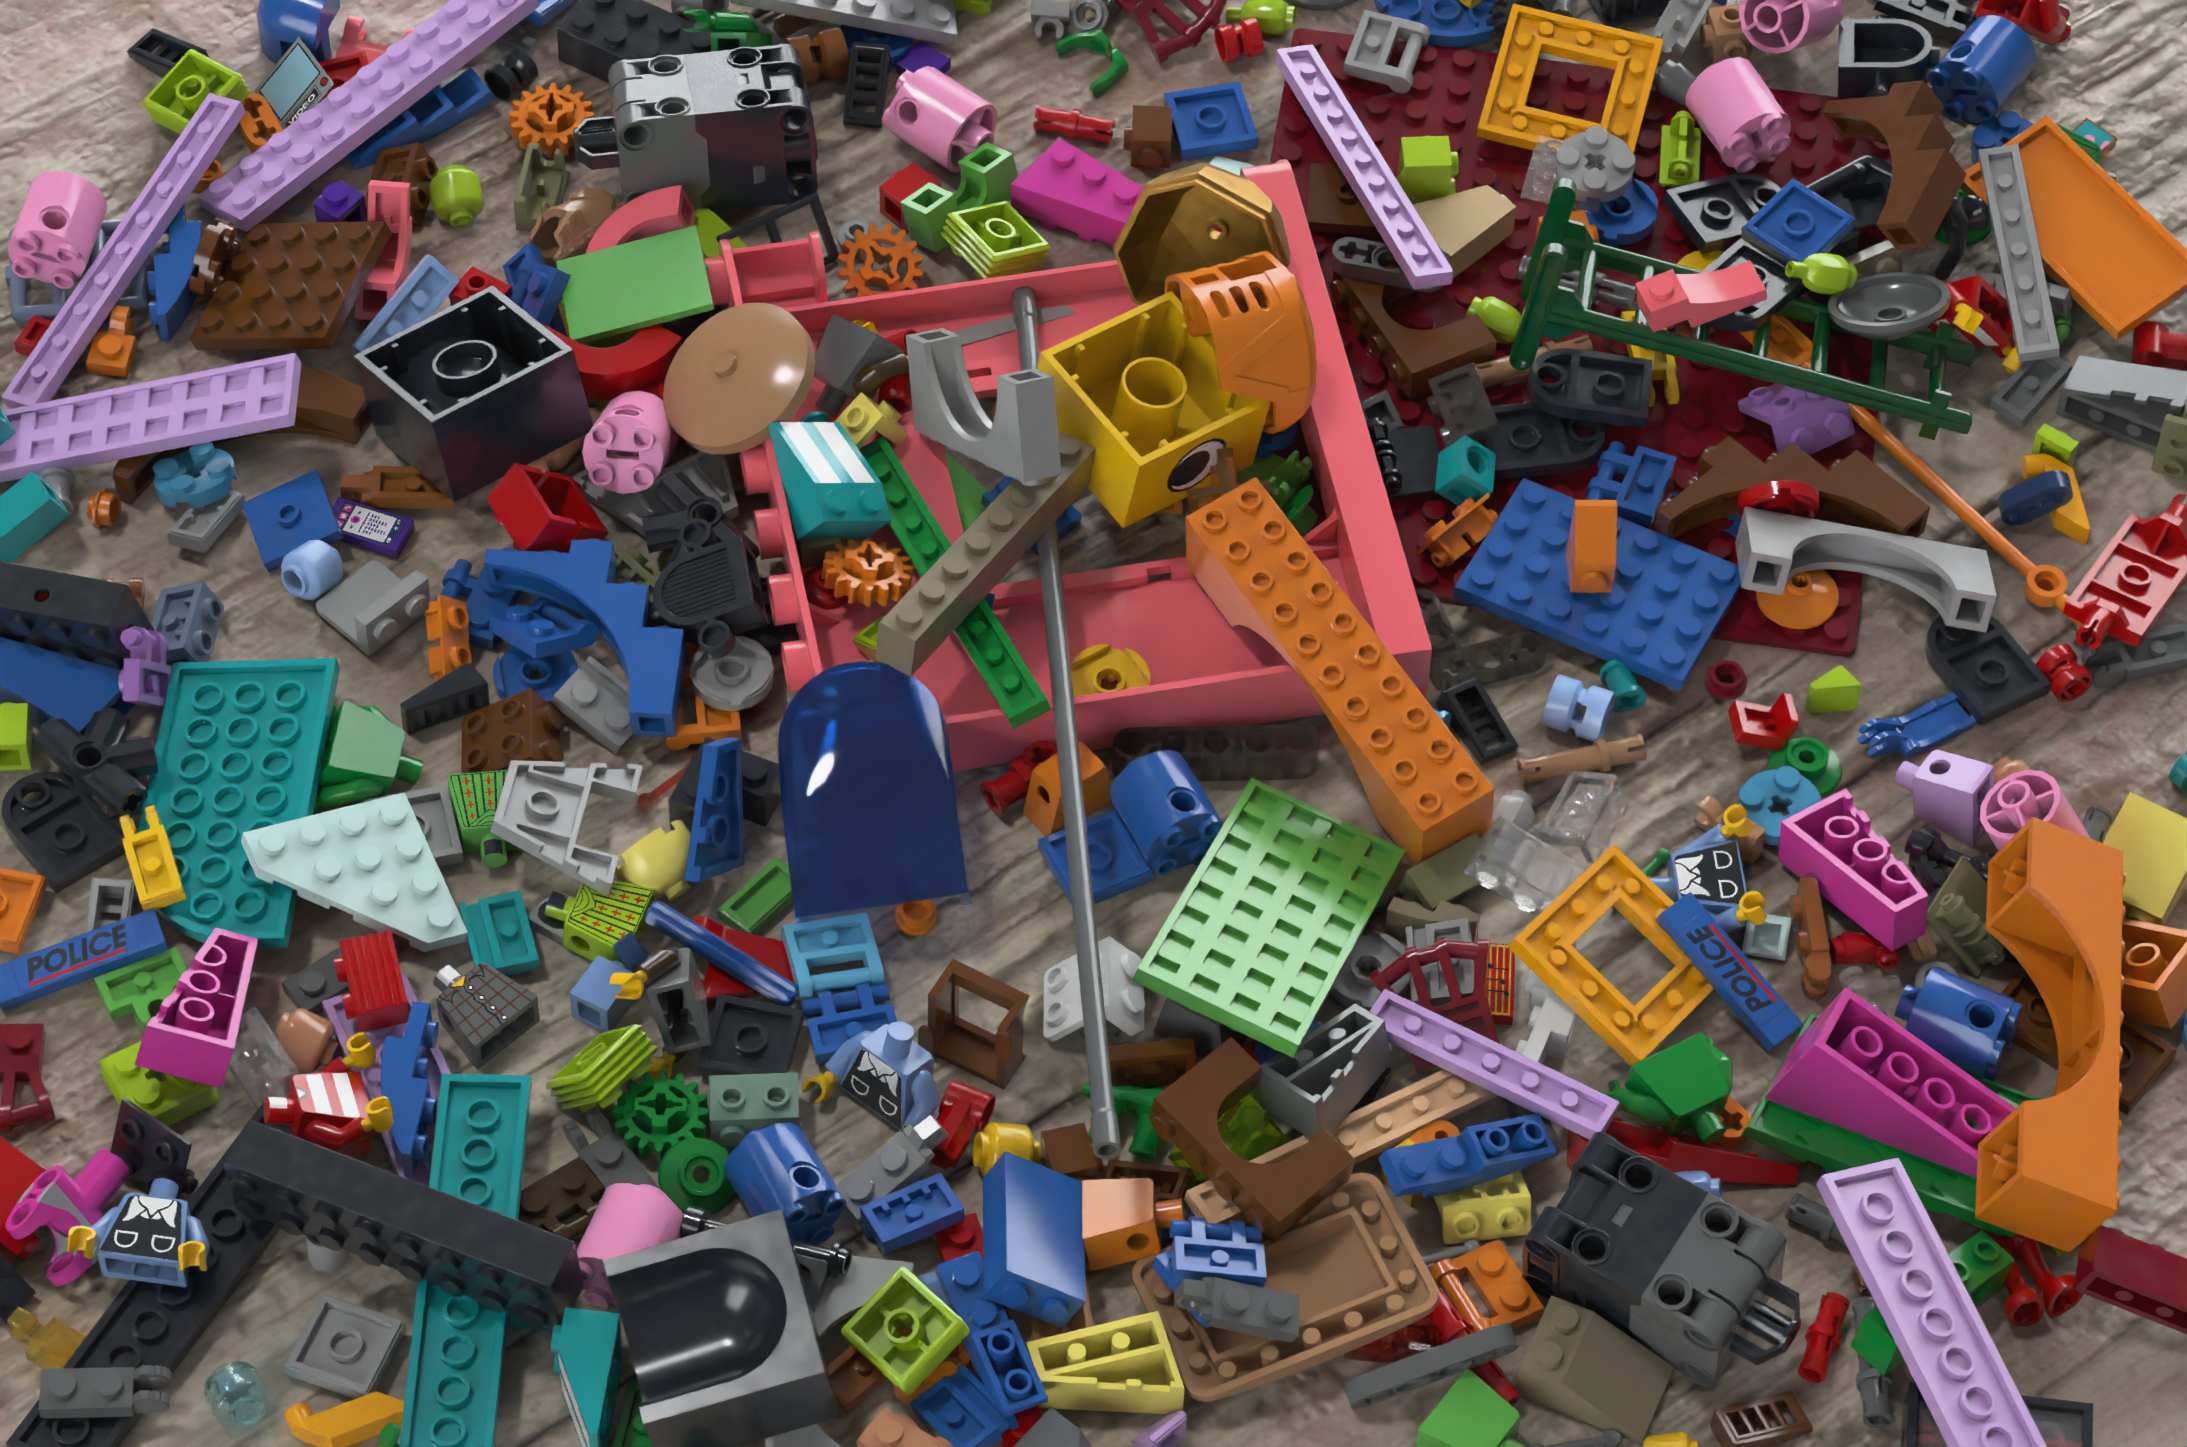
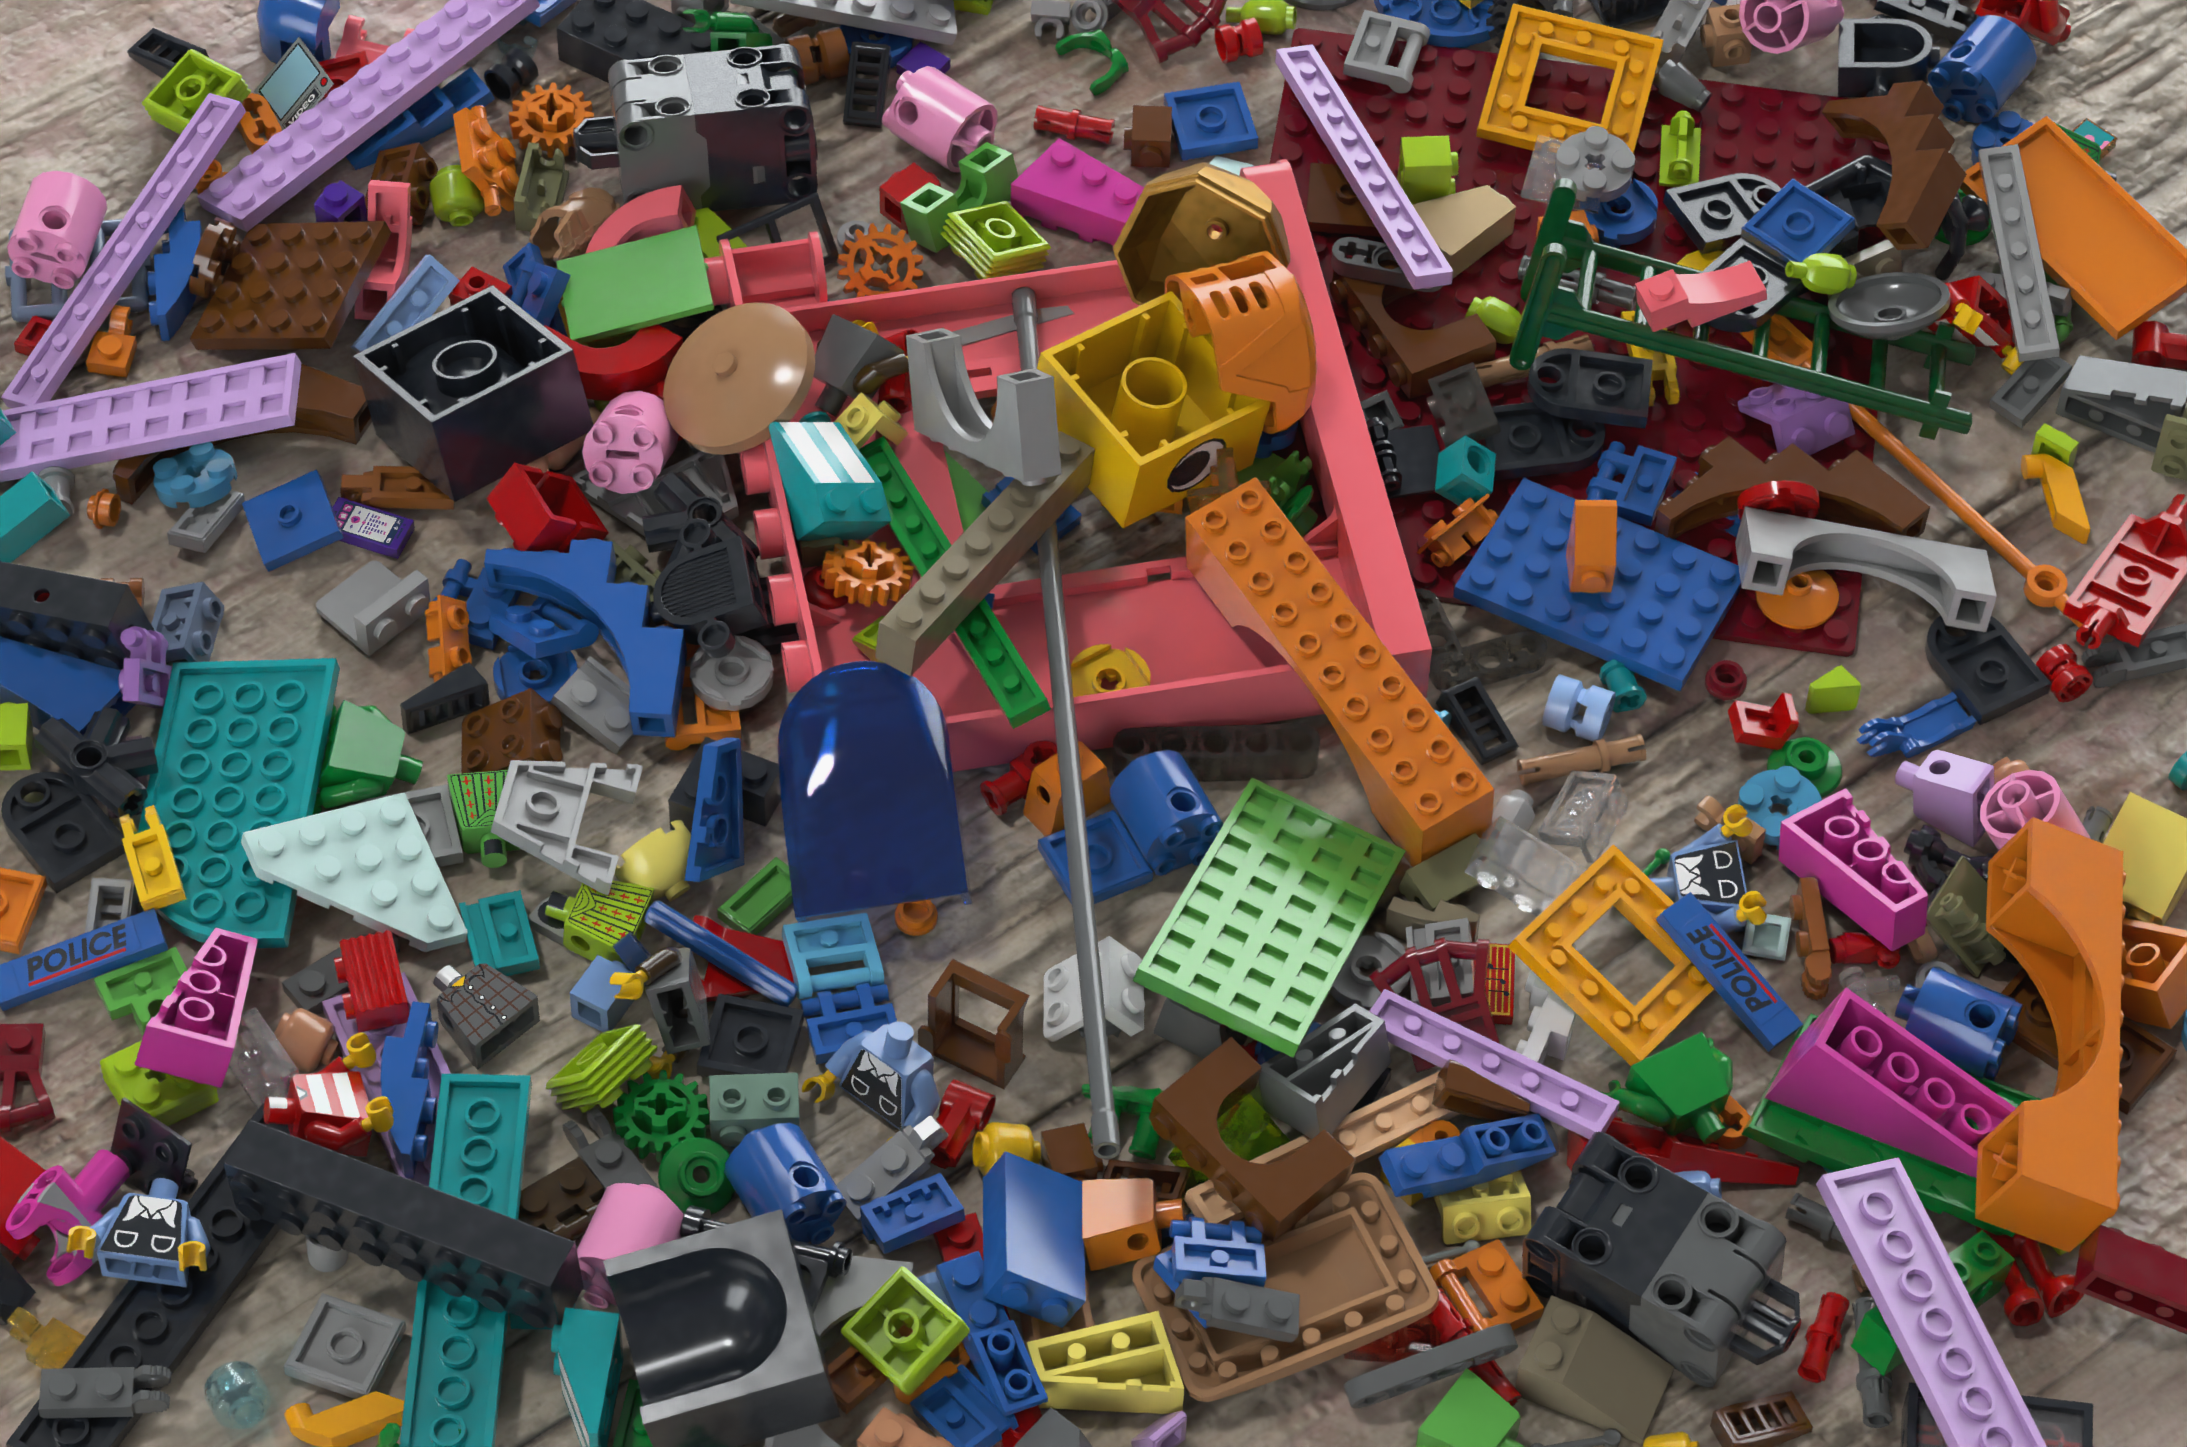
light blue head [281,540,343,600] -> none
clear red hinge [637,753,696,809] -> none
reddish brown bracket [1108,1037,1196,1087] -> none
bright pink cylinder [1685,57,1791,173] -> none
dark blue beam [1998,470,2073,525] -> none
none -> orange plate [453,105,519,216]
none -> reddish brown slope [1432,1059,1530,1122]

